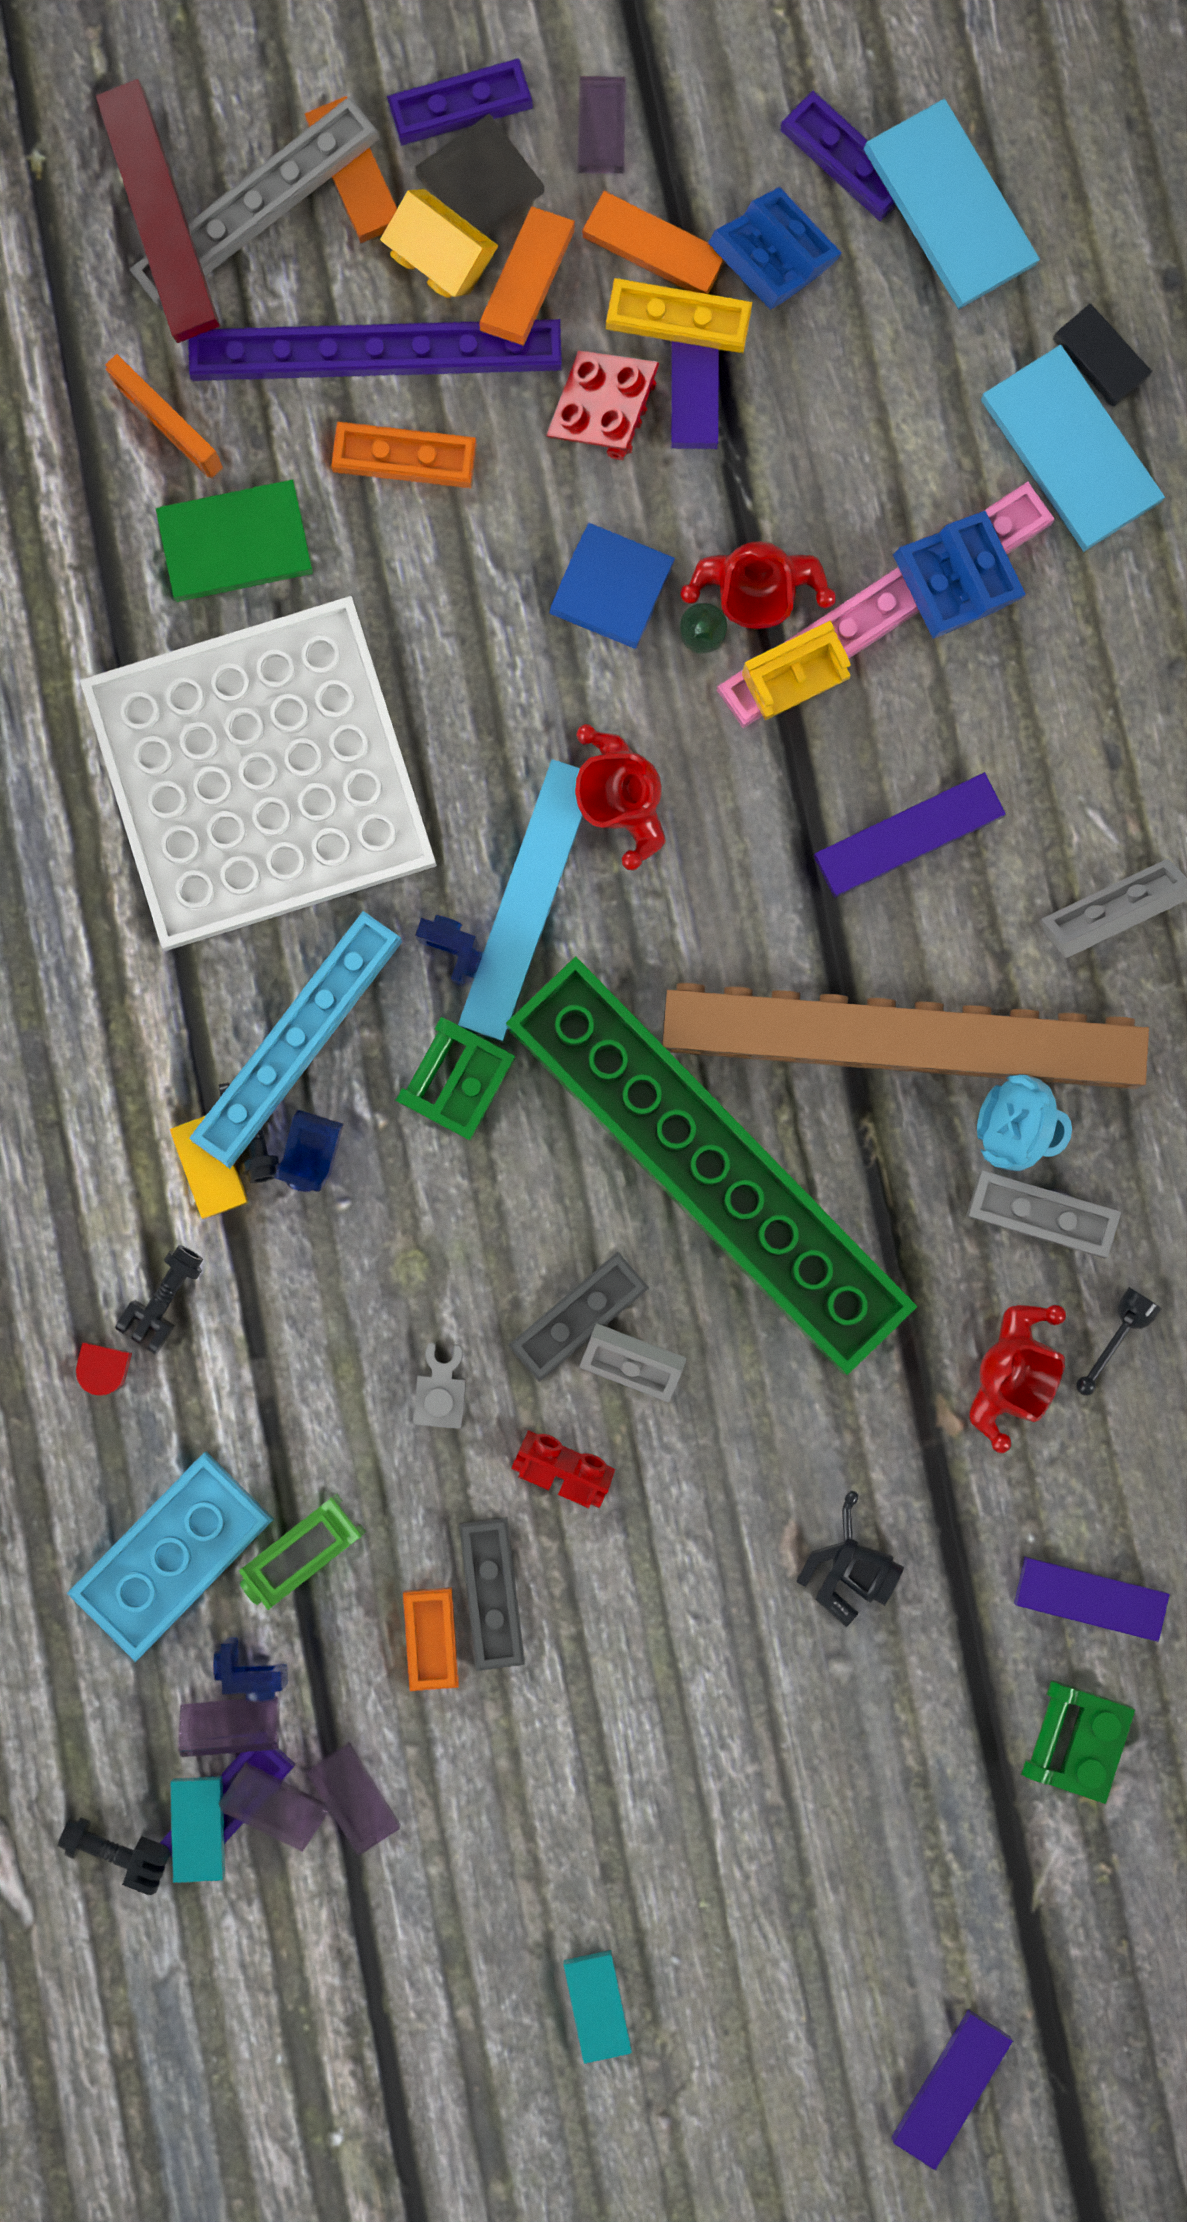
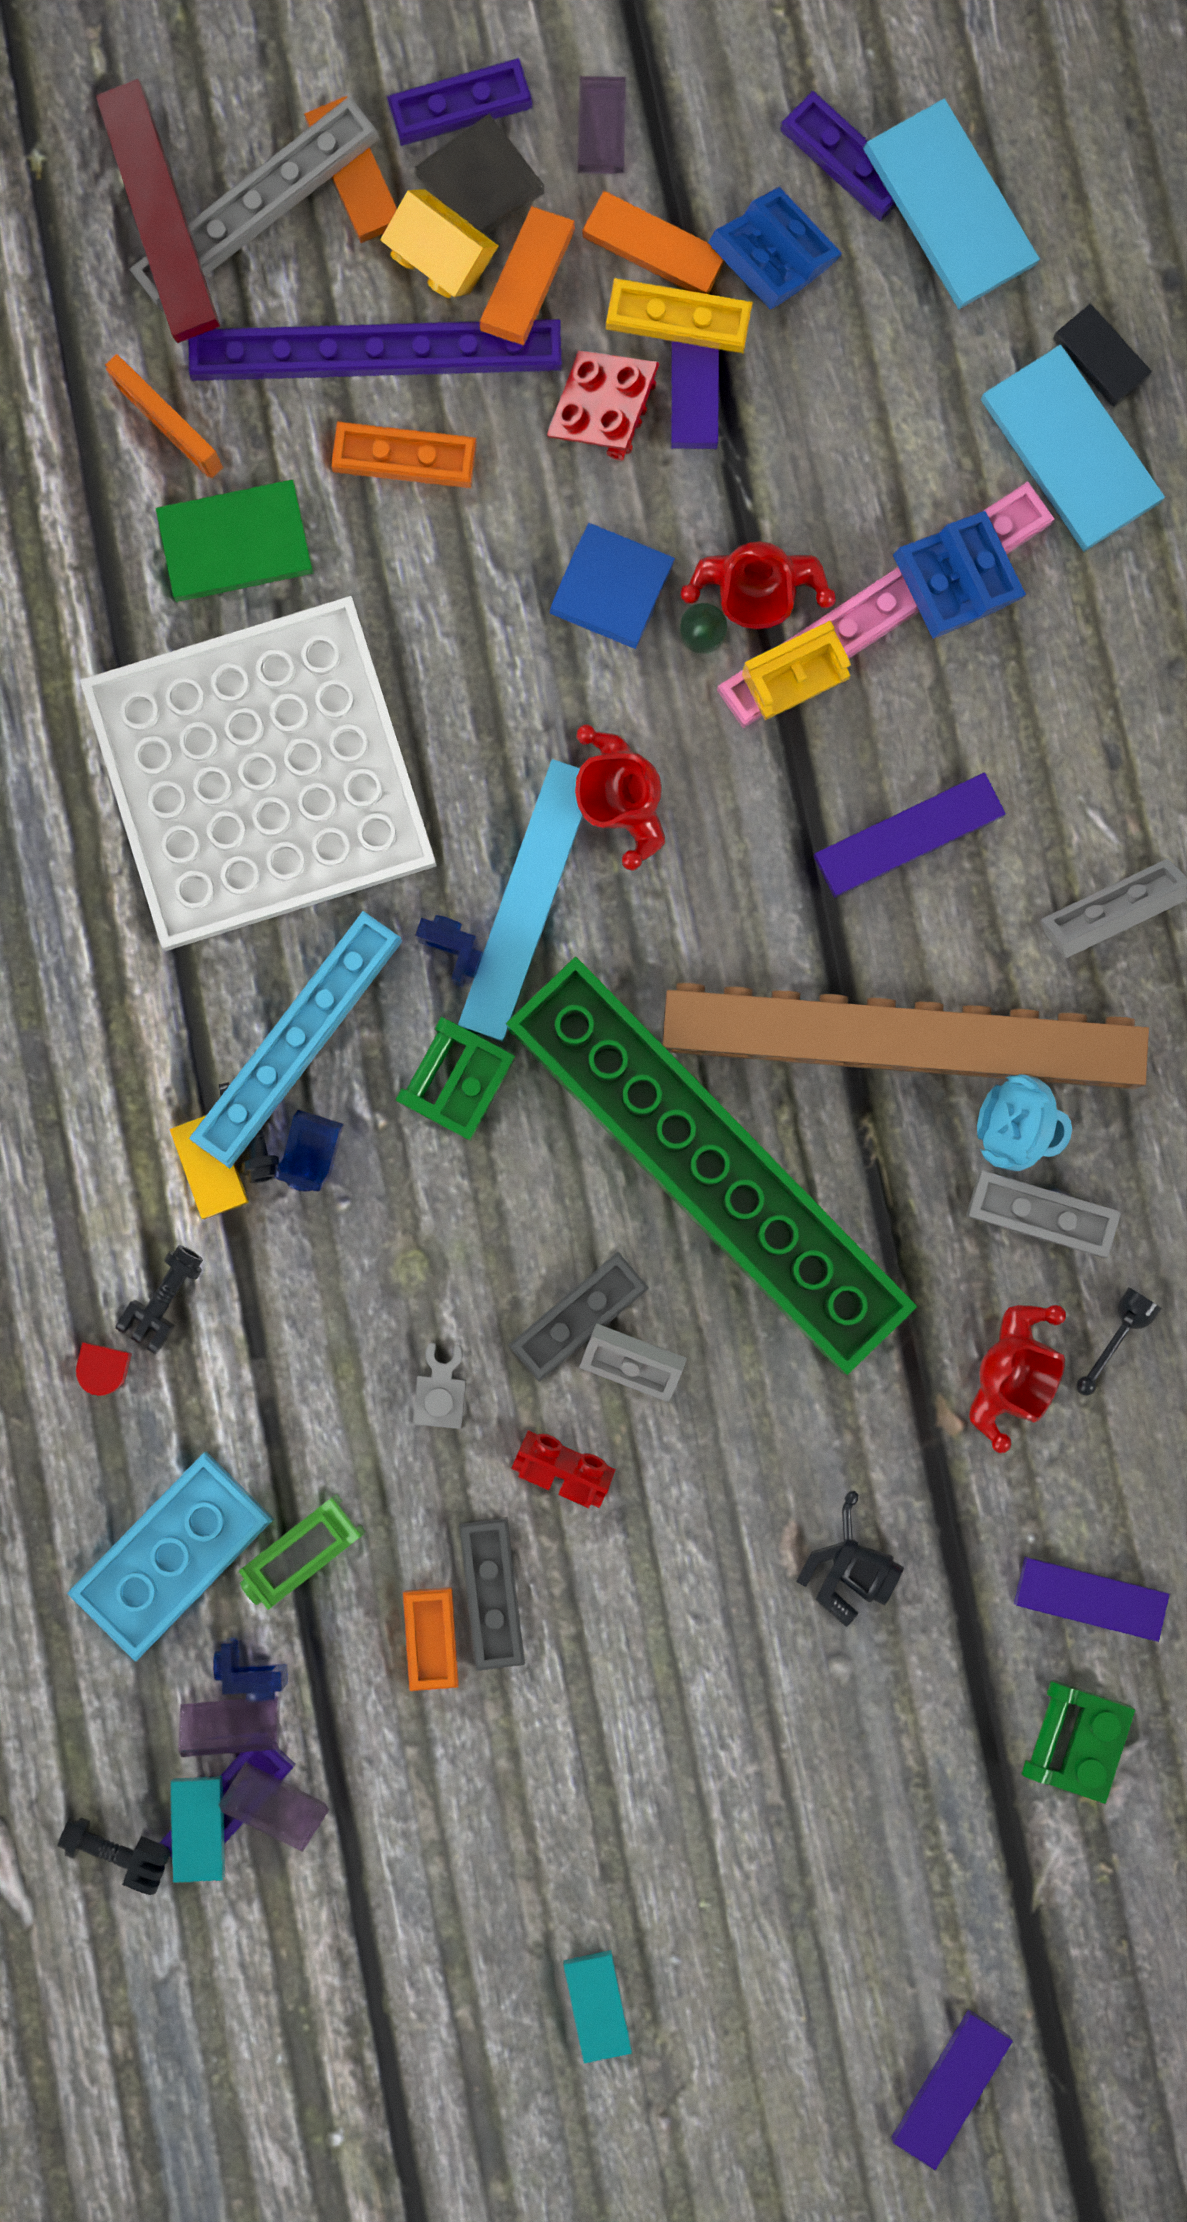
clear purple tile [306,1742,401,1856] -> none

